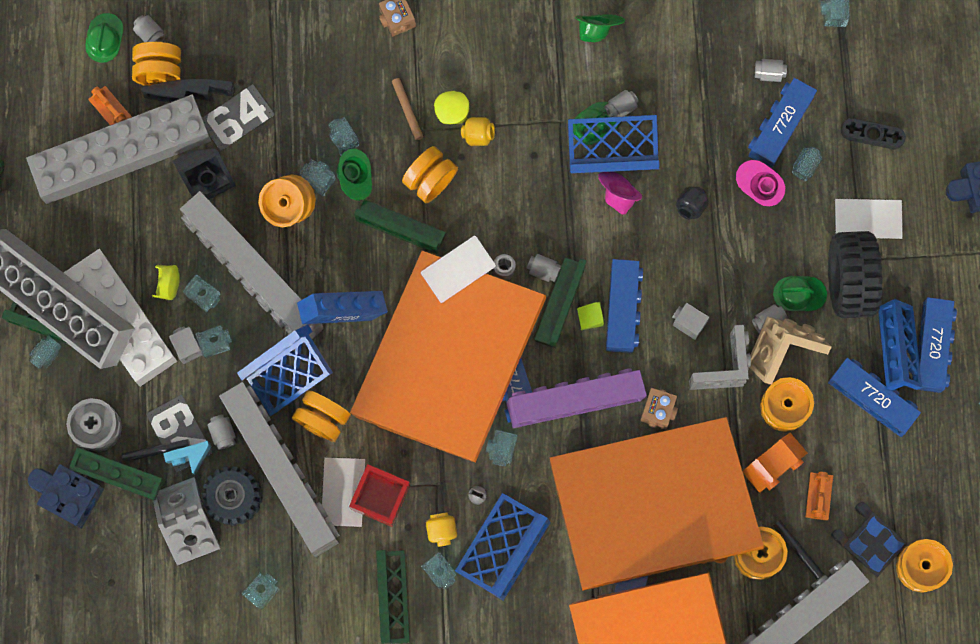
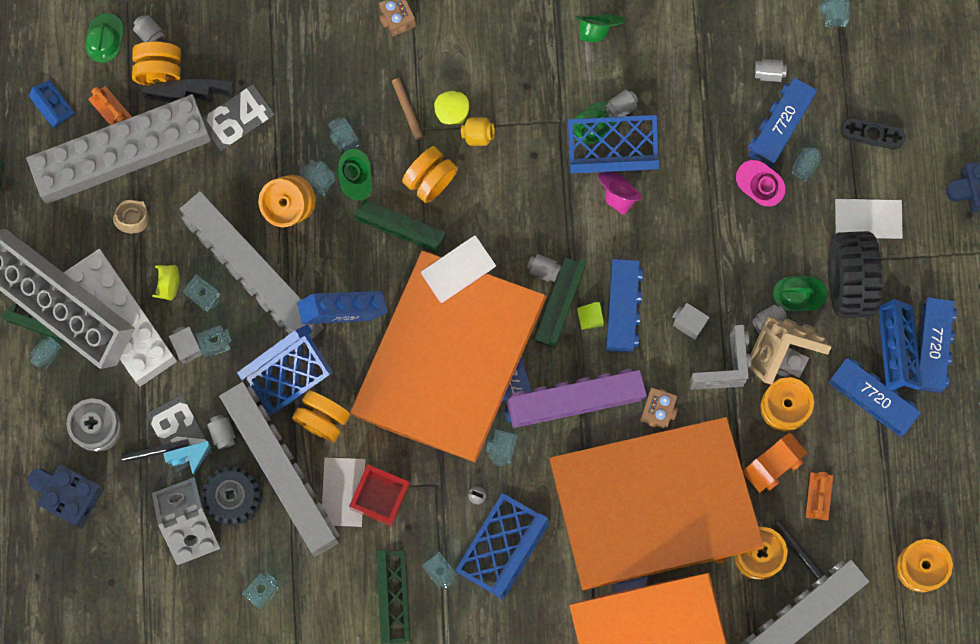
dark green fence [69,447,167,500] -> none
black slope [173,149,236,200] -> none
yellow head [426,512,457,547] -> none
light grey brick [492,254,516,281] -> none
black head [676,186,709,220] -> none
black flag [831,502,907,577] -> none
none -> blue slope [29,80,75,128]
none -> tan hair [113,200,149,234]
none -> light grey brick [777,348,809,379]

